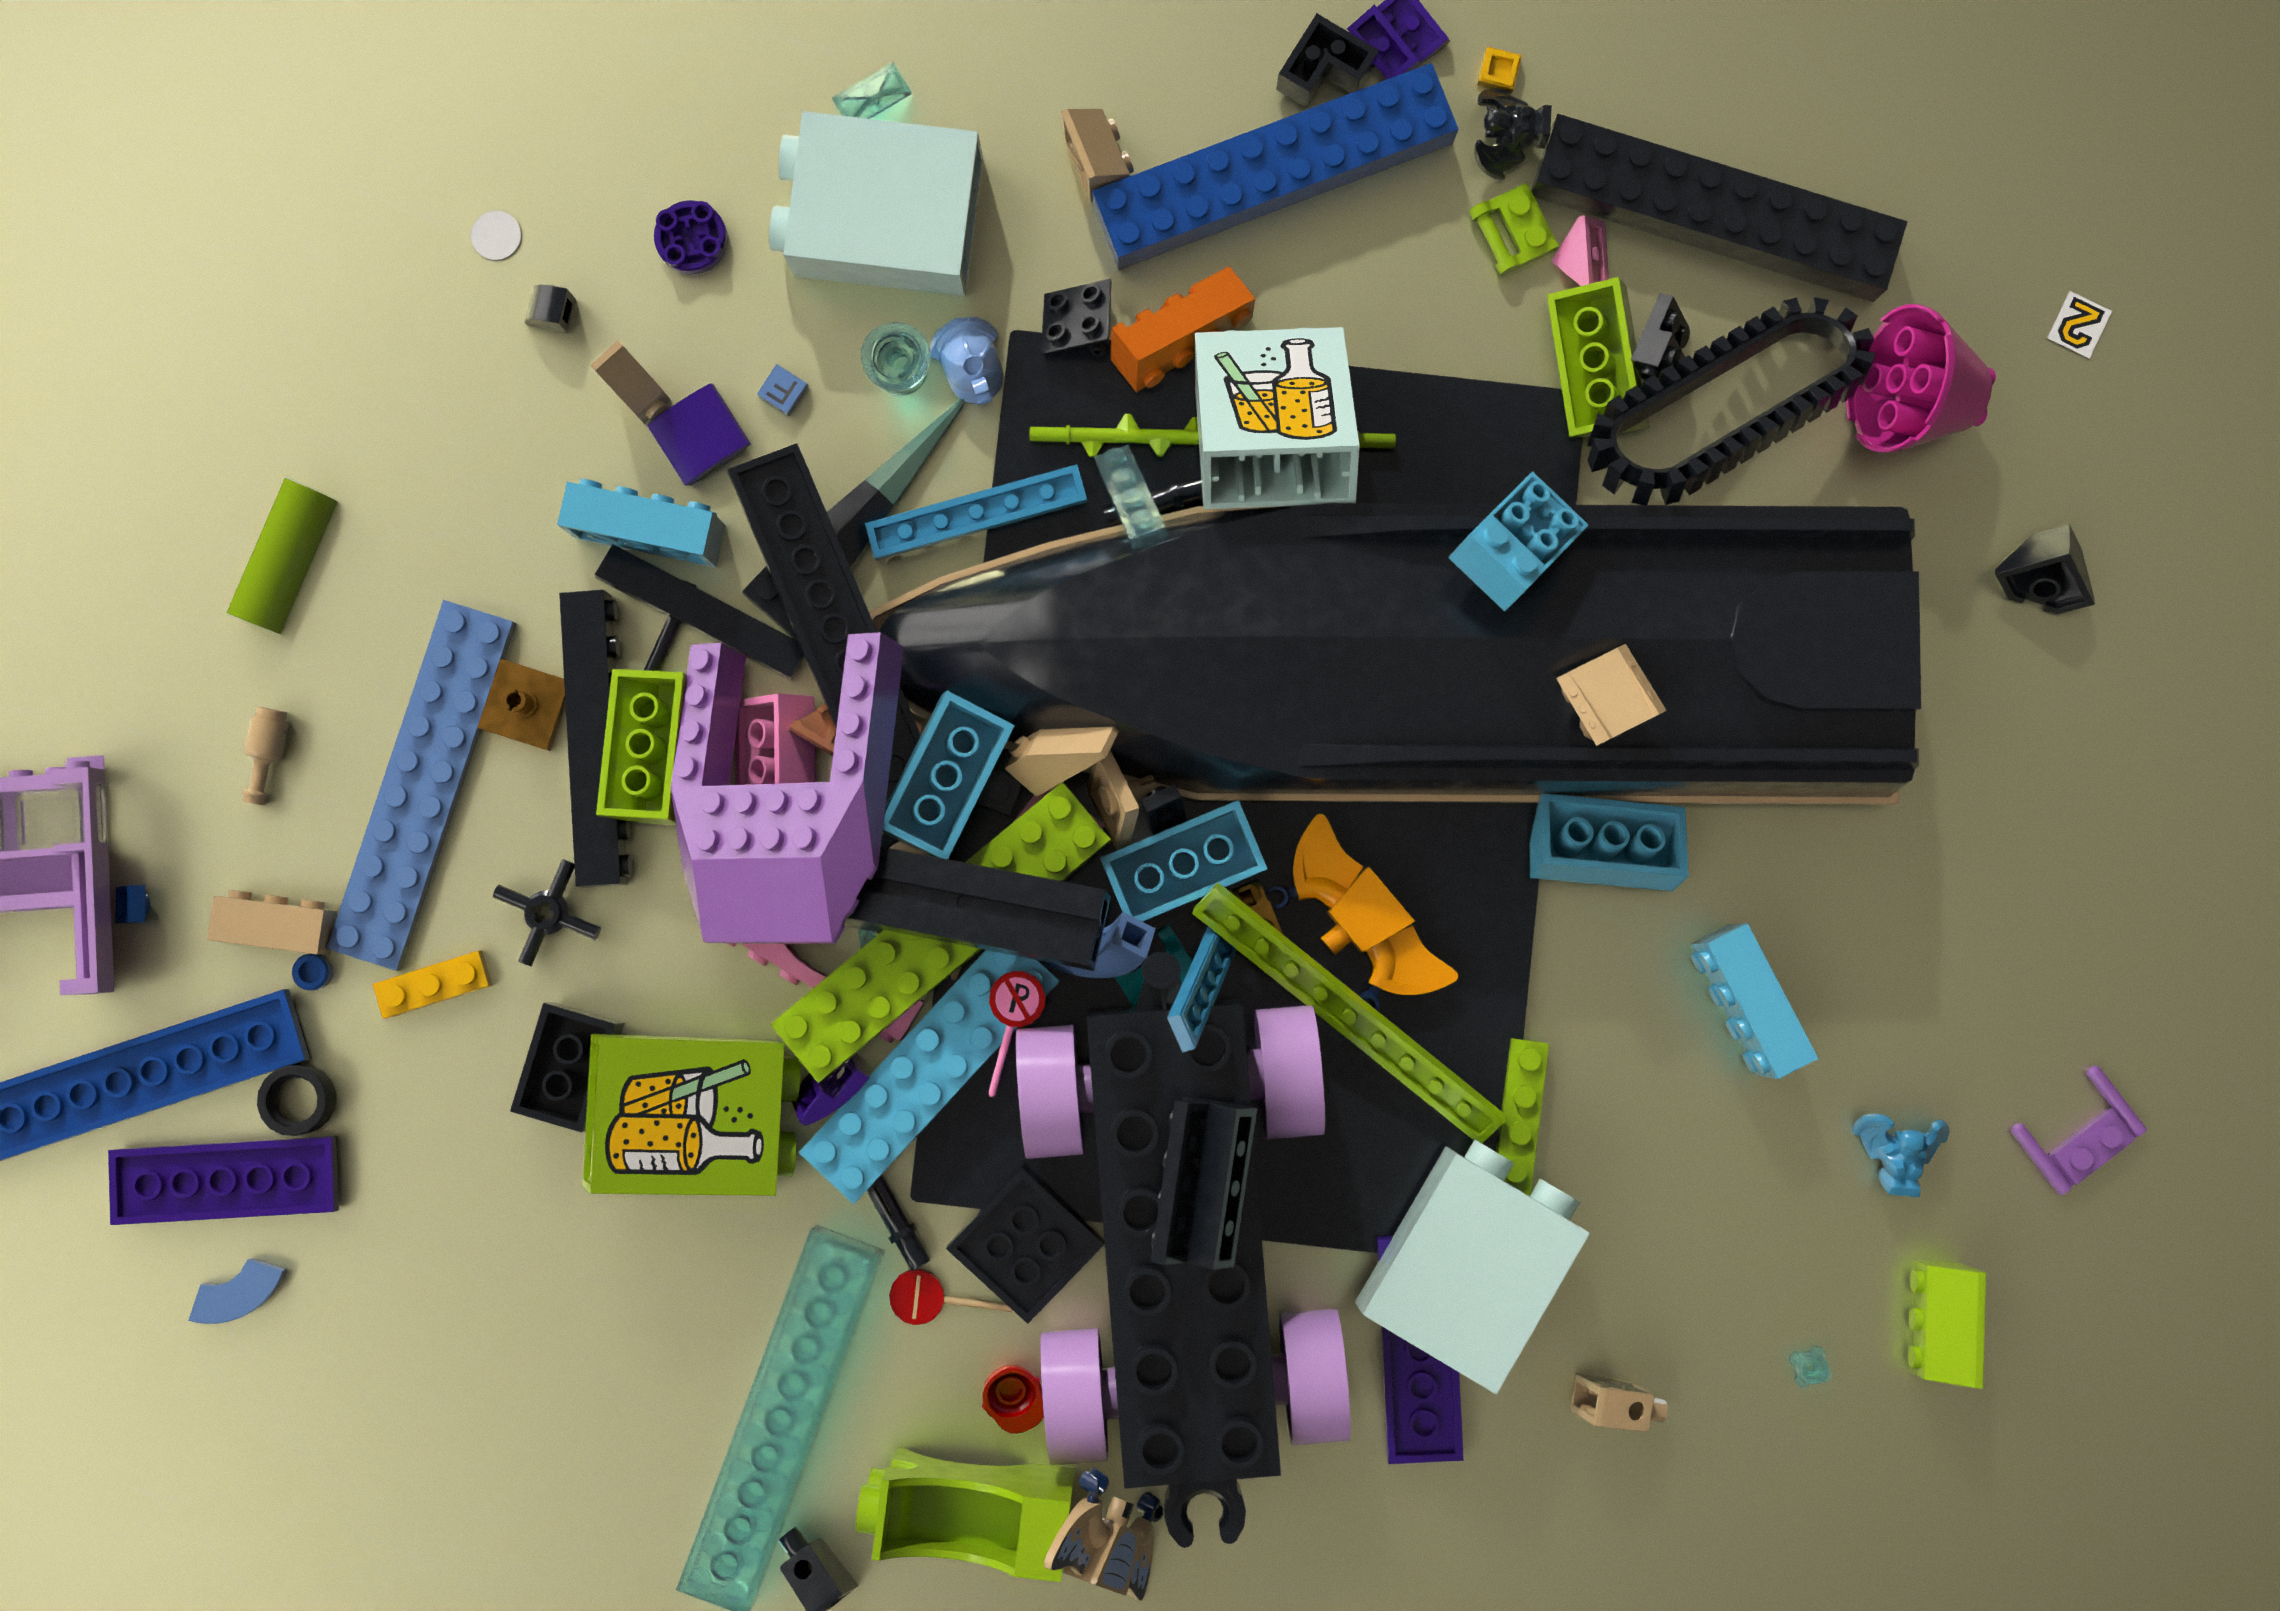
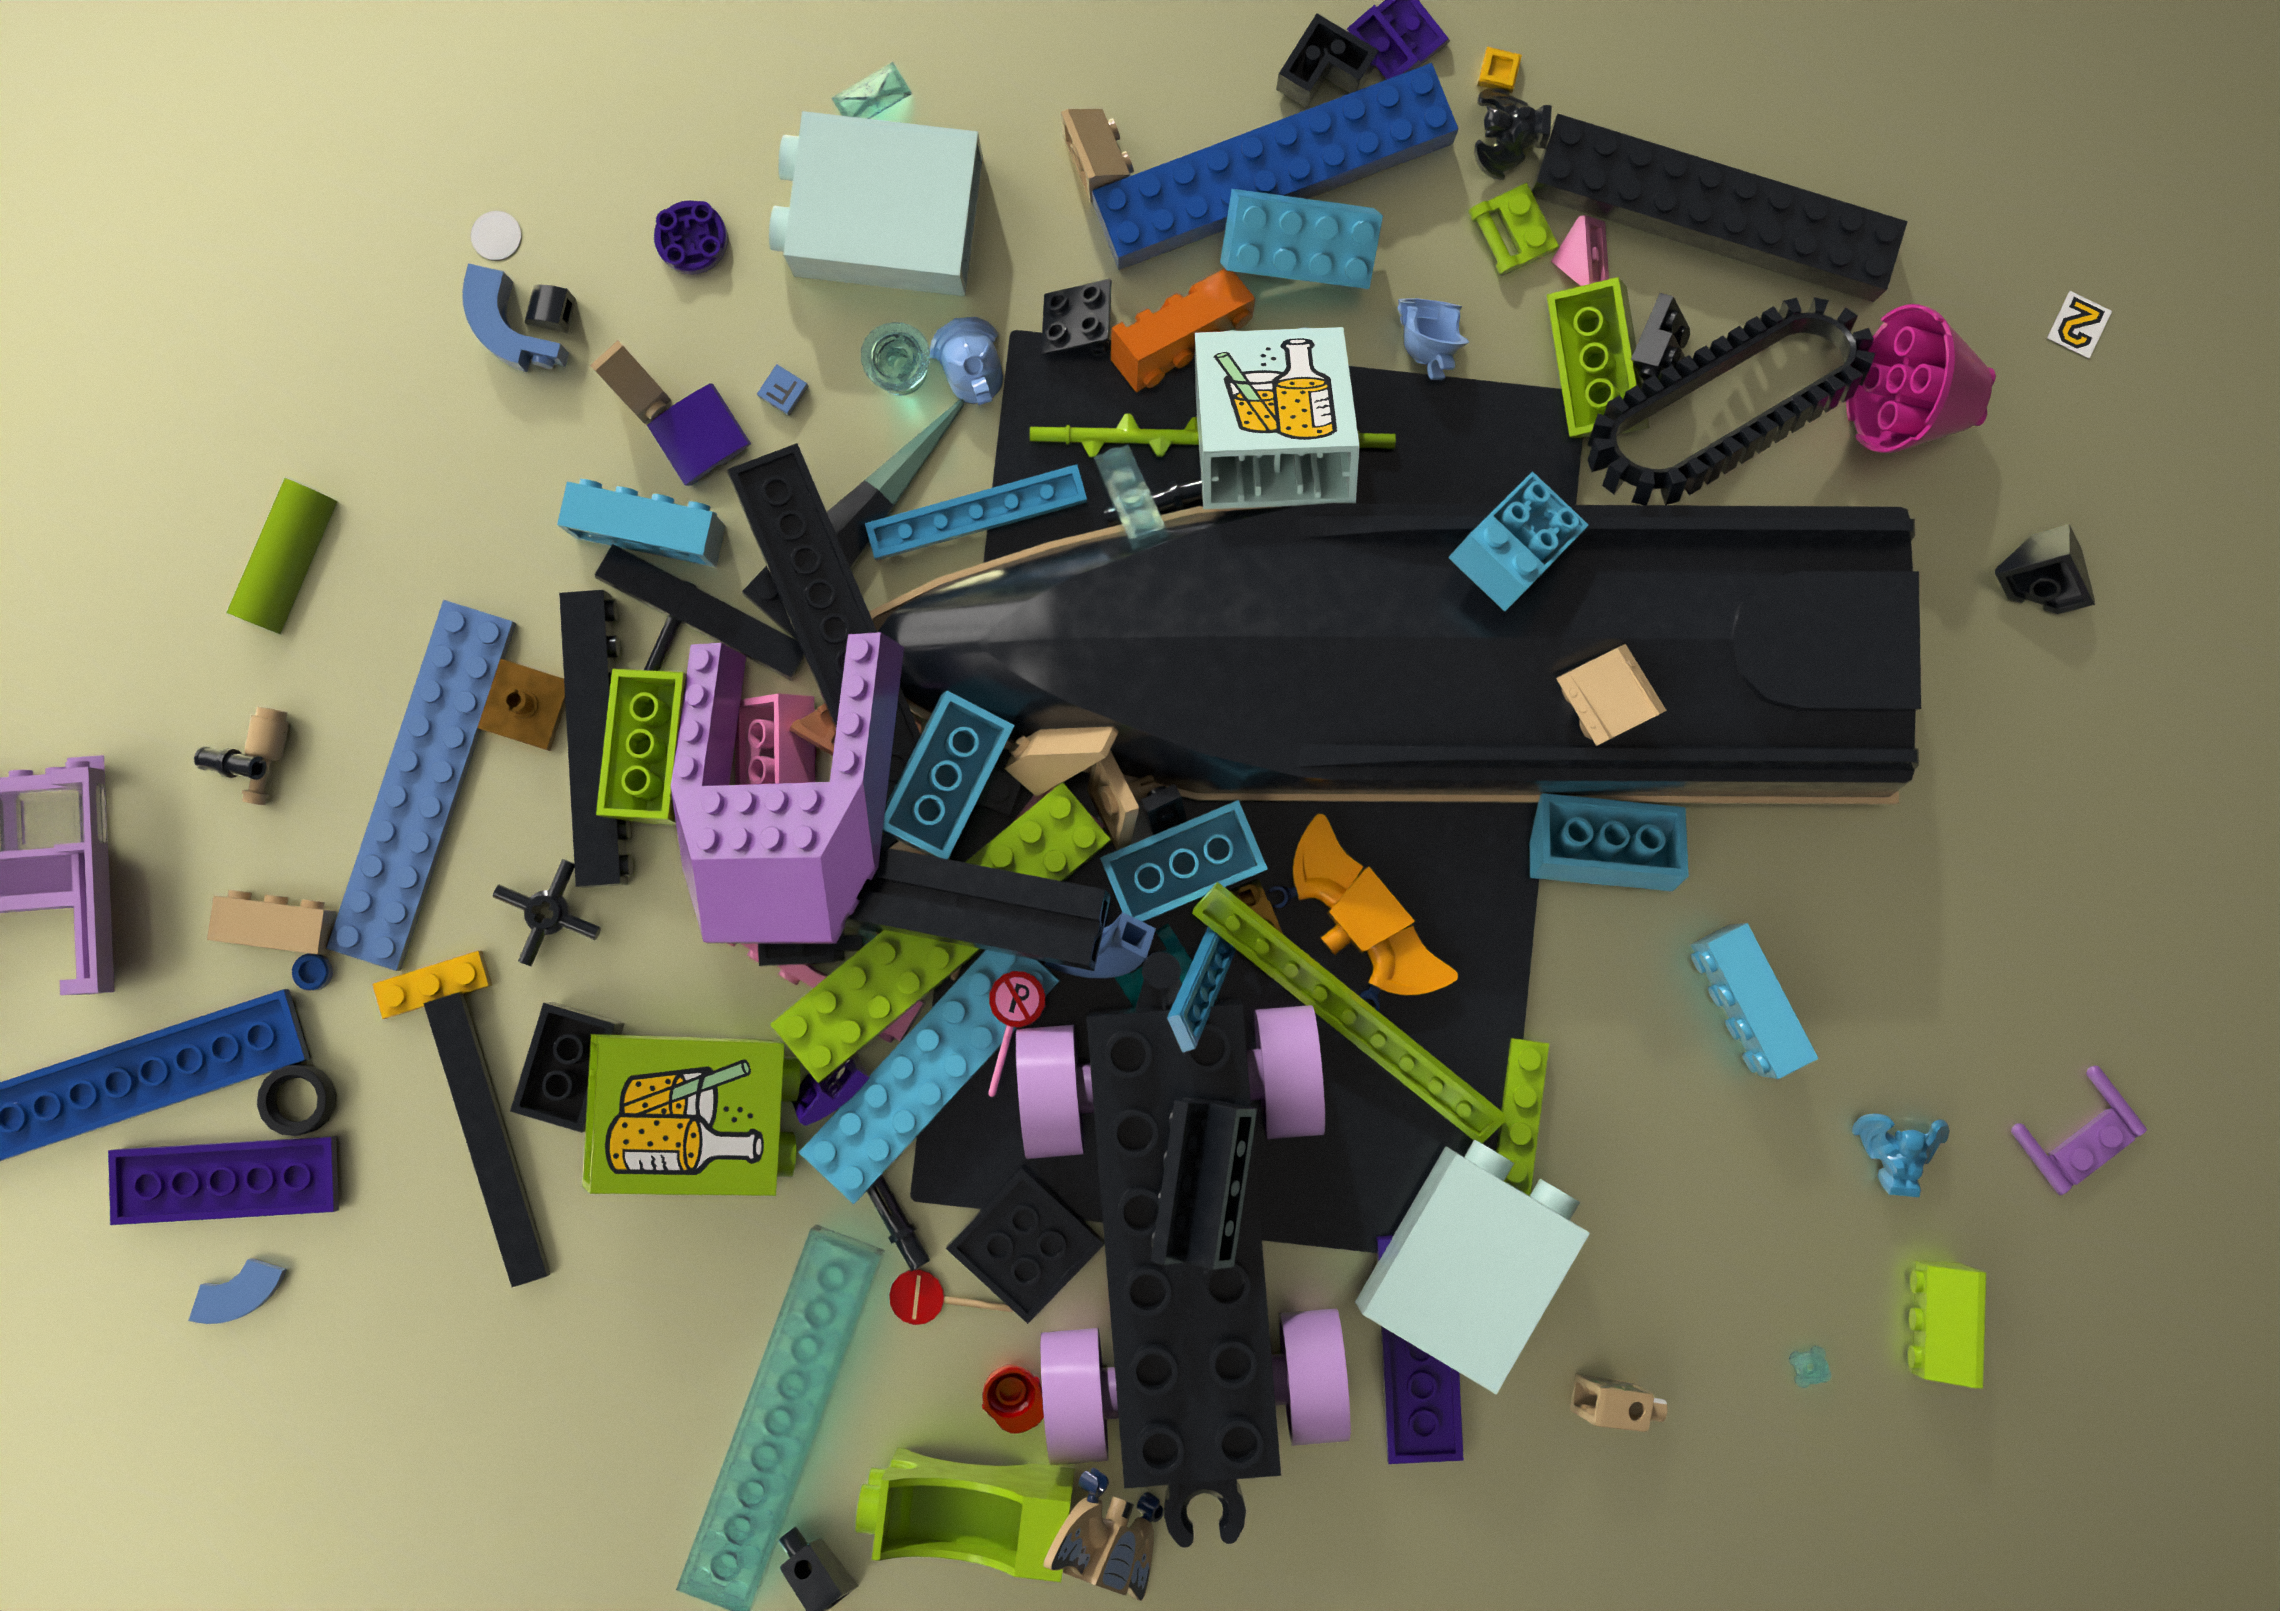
blue plate [115,885,150,924] -> none
none -> black pin [194,746,267,780]
none -> black tile [423,992,550,1287]
none -> medium blue arch [462,263,569,372]
none -> black hinge [758,930,864,967]
none -> medium azure brick [1220,189,1383,289]
none -> light blue helmet [1398,298,1469,380]

